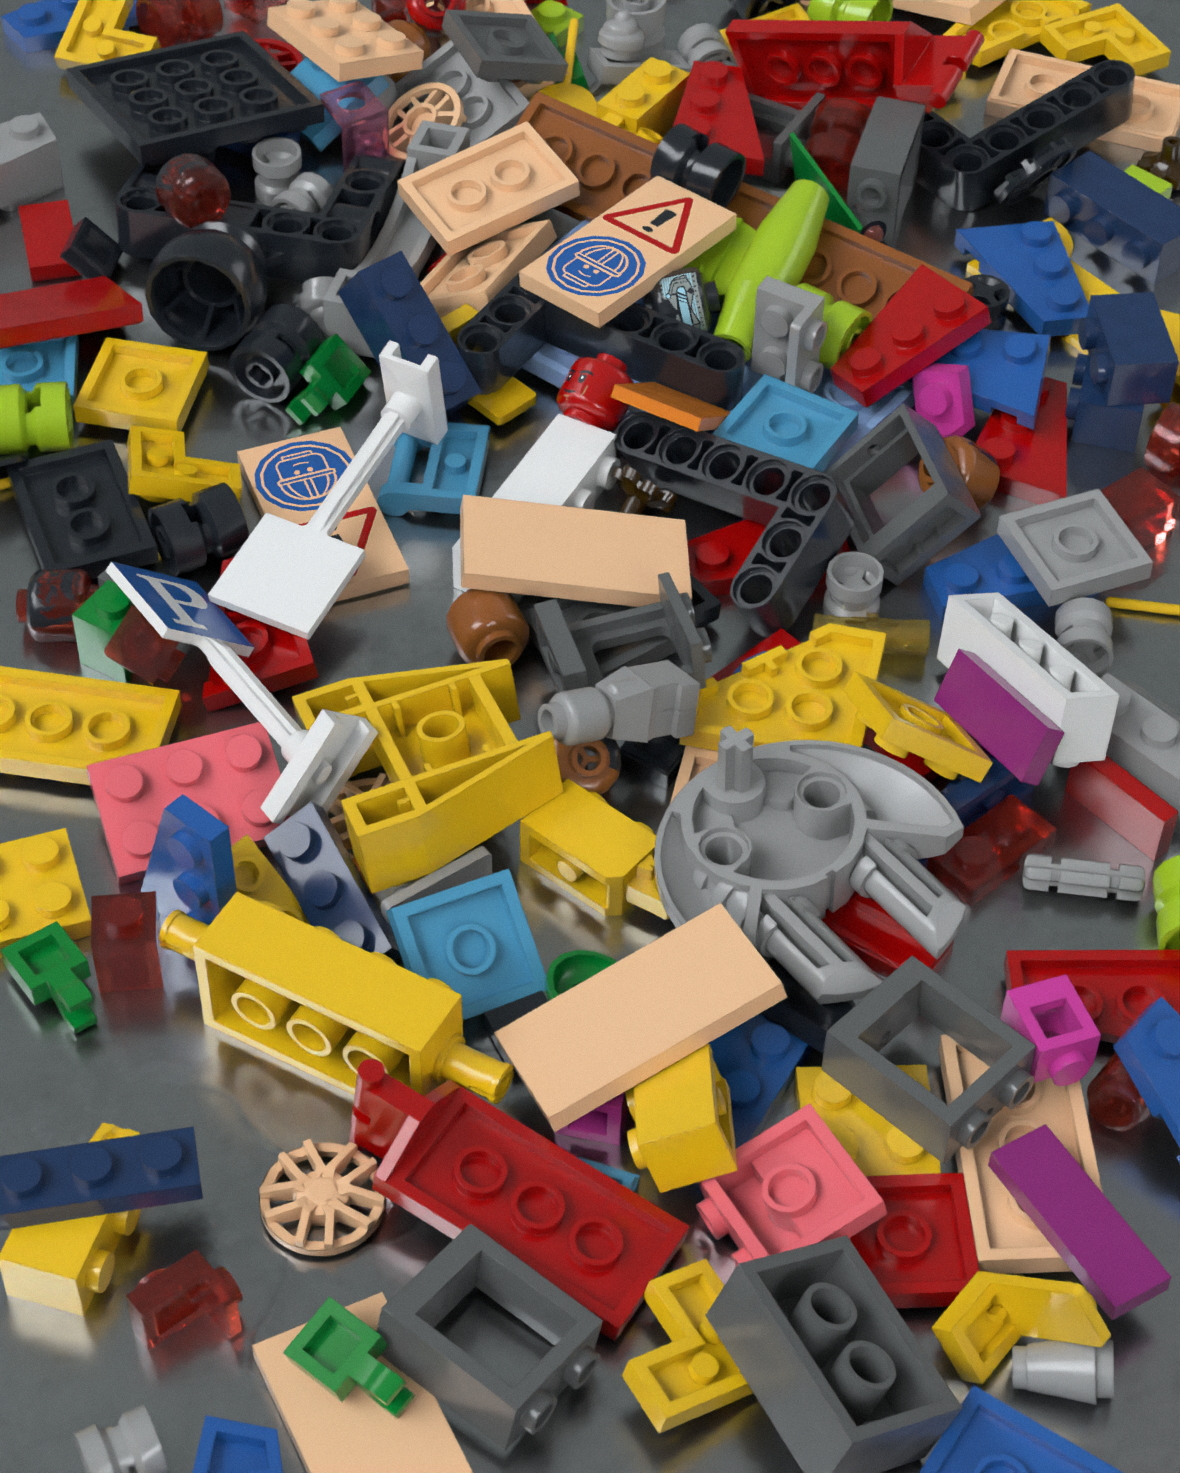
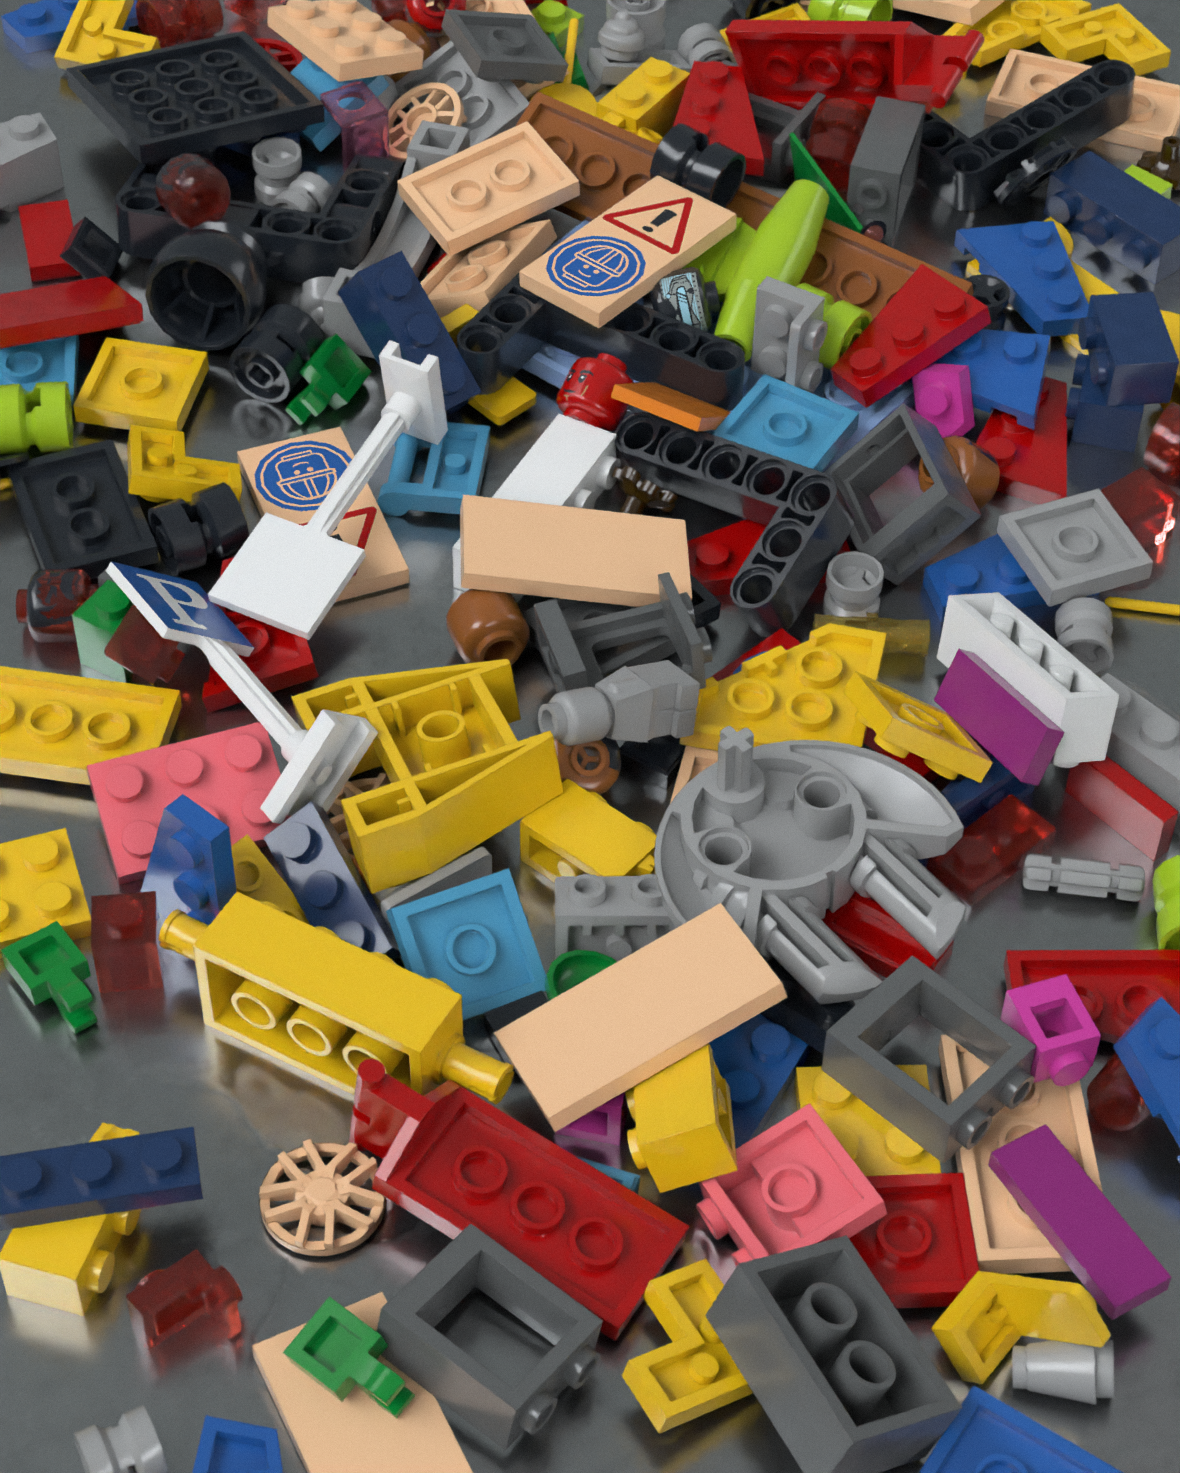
none -> light grey bracket [555,874,676,962]

